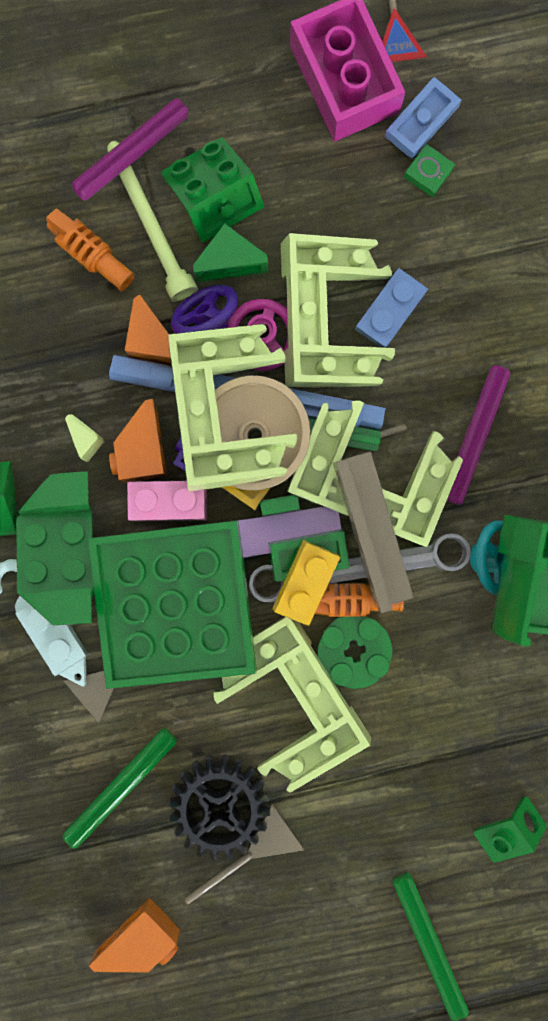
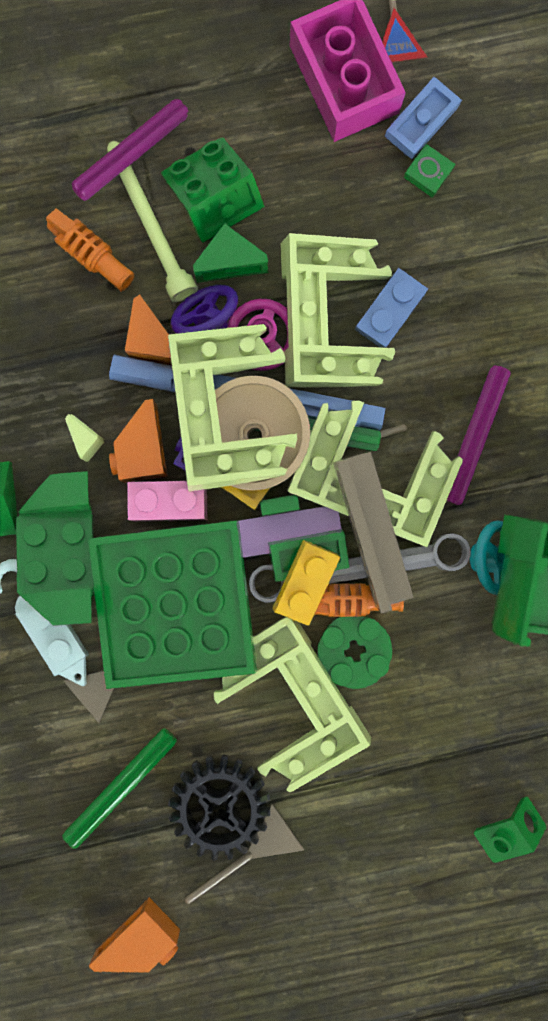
green axle [393,873,469,1021] -> none

